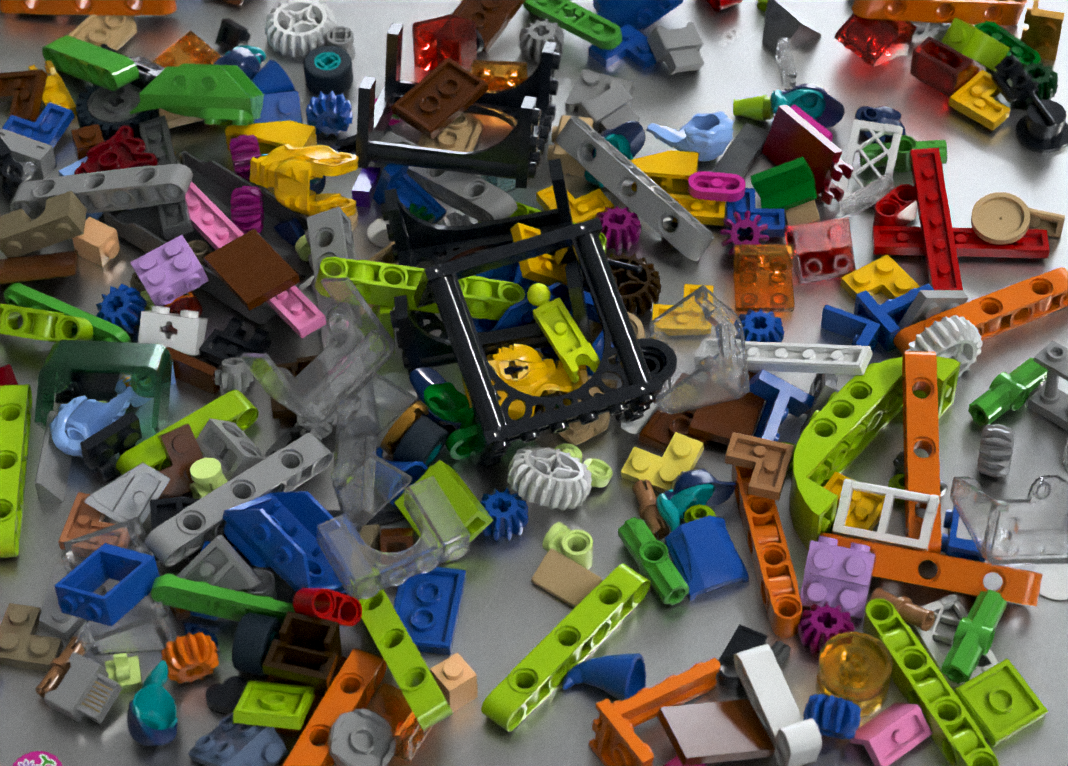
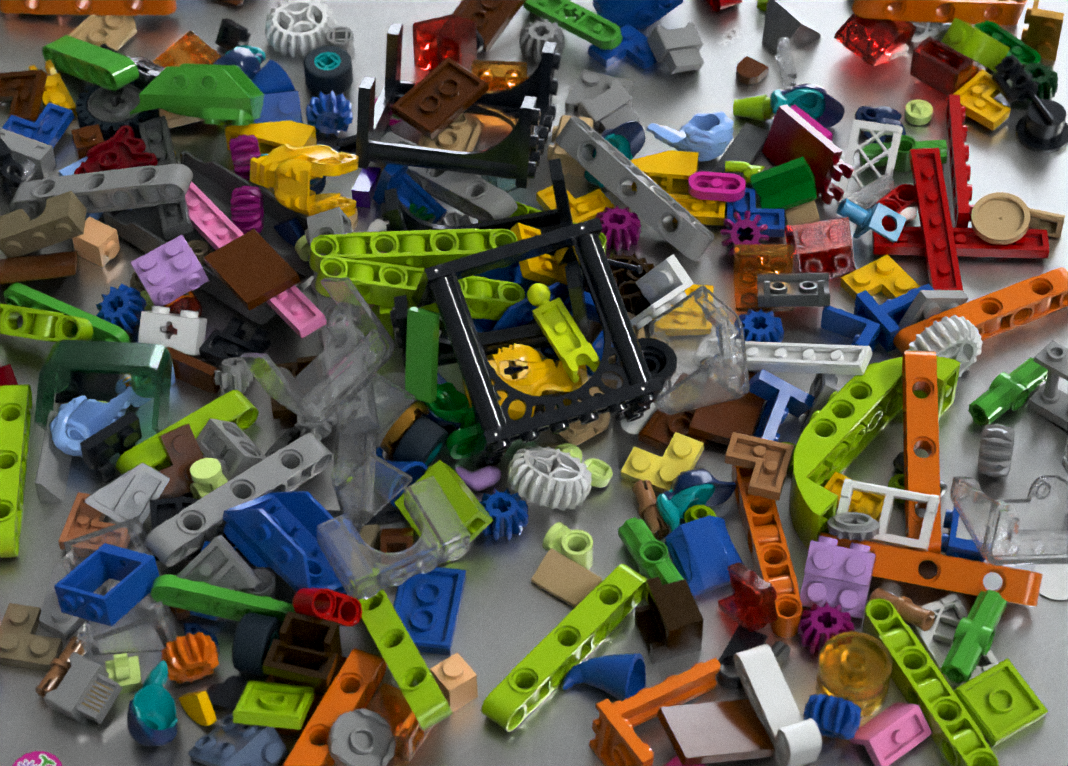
none -> yellow tile [179,690,217,726]
none -> lime beam [309,228,517,273]
none -> bright green tile [405,306,440,403]
none -> lavender arm [455,466,501,491]
none -> white bracket [630,254,694,330]
none -> dark brown plate [635,577,704,664]
none -> clear red bracket [718,562,778,631]
none -> lime plate [725,161,765,187]
none -> reddish brown tile [736,56,769,85]
none -> dark grey piece [757,273,830,308]
none -> light grey gear [827,512,880,541]
none -> dark azure bracket [836,198,906,243]
none -> yellowish green tile [904,99,933,126]
none -> red plate [946,94,974,228]

